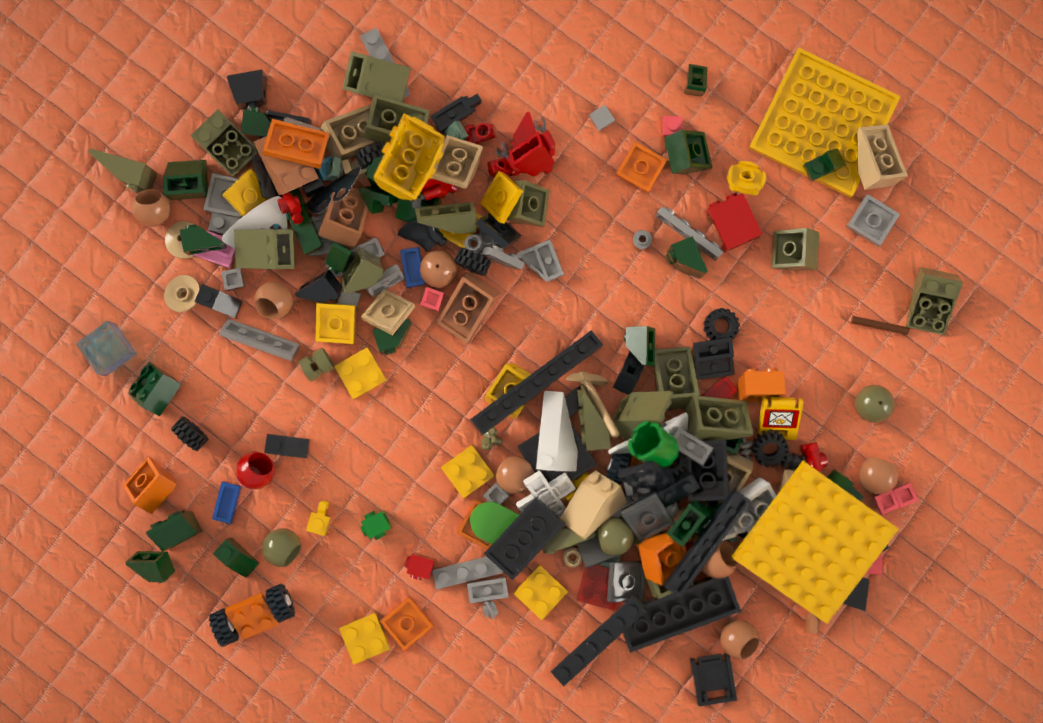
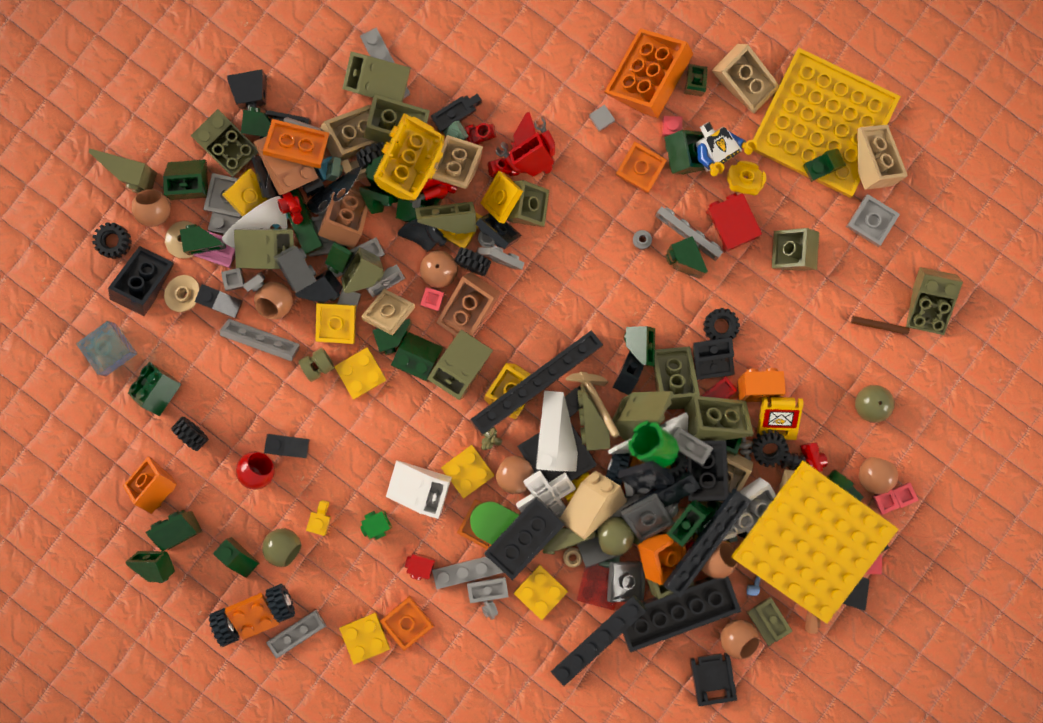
blue tile [212,481,242,524] -> none
blue tile [400,247,426,288] -> none
light grey plate [464,234,483,253] -> none
light grey tile [483,482,510,504] -> none
light grey wing [516,239,565,282] -> none
none -> black tyre [92,223,132,259]
none -> black slope [108,246,174,316]
none -> light grey plate [243,272,266,292]
none -> light grey tile [266,609,327,659]
none -> dark grey brick [274,246,316,292]
none -> white slope [386,460,452,519]
none -> dark green slope [391,332,444,382]
none -> olive slope [427,330,493,400]
none -> orange slope [605,28,693,118]
none -> torso [696,122,757,176]
none -> tan slope [711,44,779,113]
none -> light blue hand [747,576,761,596]
none -> olive plate [747,597,793,646]

